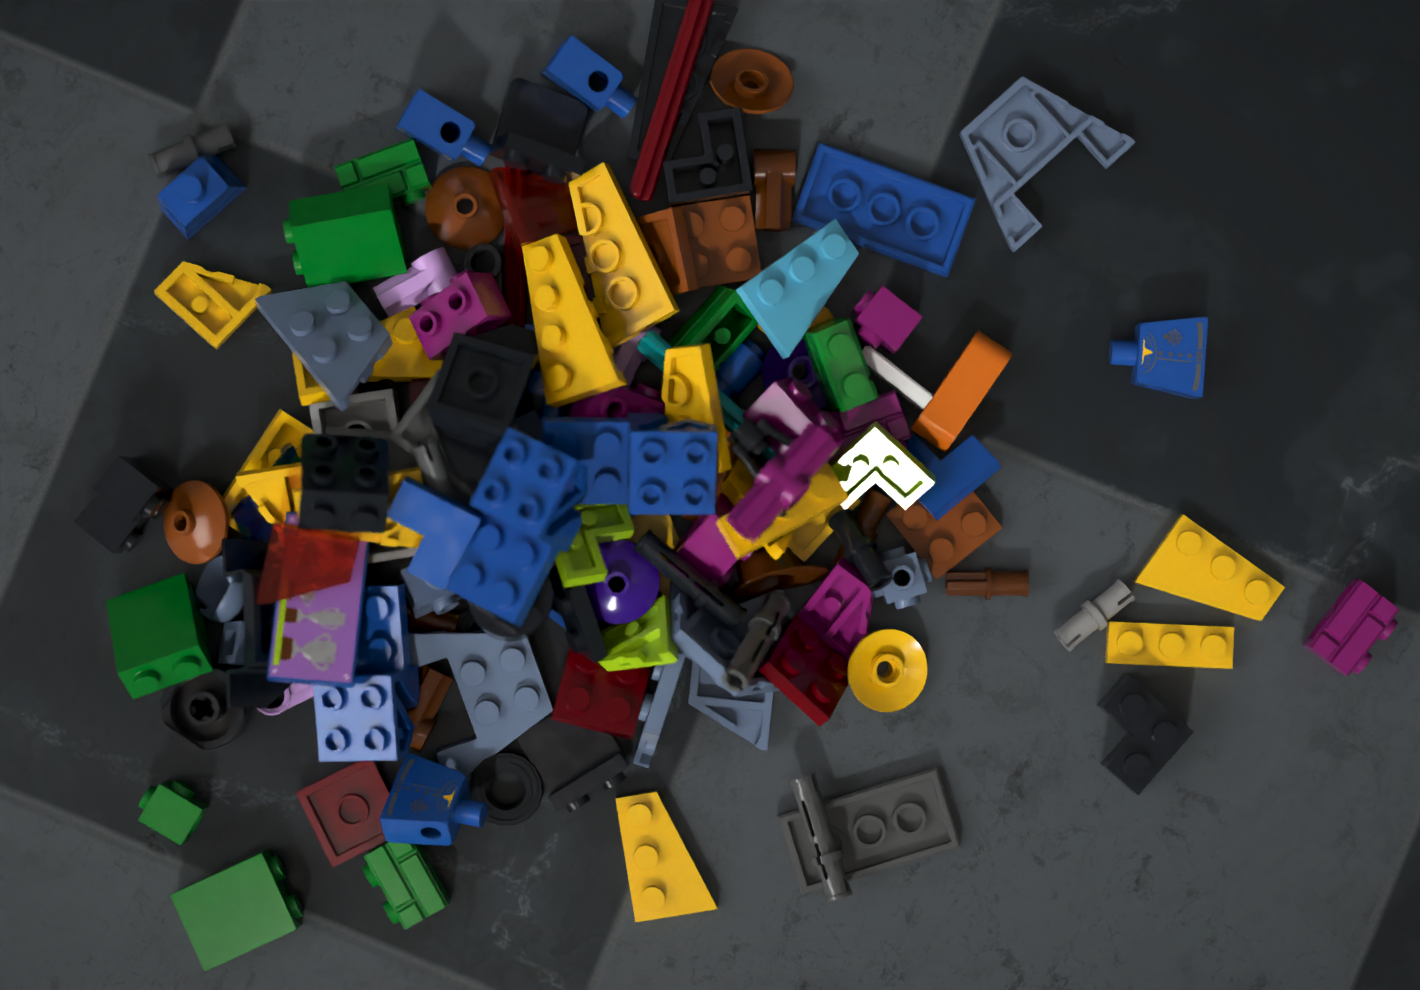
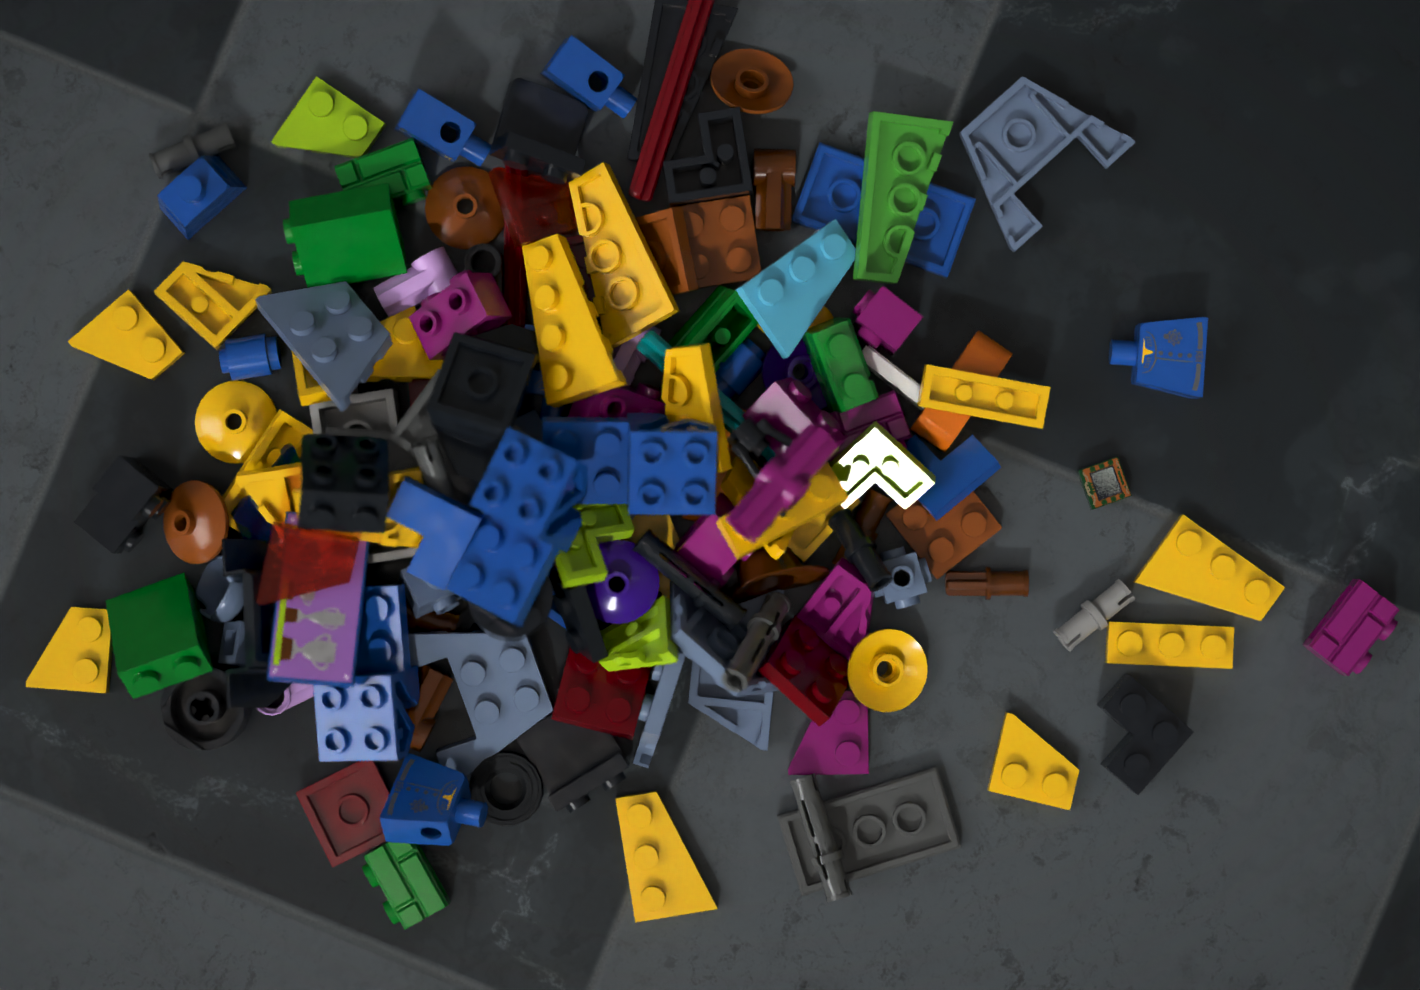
green brick [138,779,209,846] -> none
green brick [170,849,304,971] -> none
none -> yellow wing [26,606,113,693]
none -> yellow wing [67,289,185,380]
none -> yellow dish [195,381,277,464]
none -> blue brick [219,333,282,381]
none -> lime wing [271,76,387,158]
none -> magenta wing [788,690,869,775]
none -> bright green wing [853,111,953,284]
none -> yellow plate [917,364,1051,429]
none -> yellow wing [987,712,1079,810]
none -> tile [1077,457,1132,510]

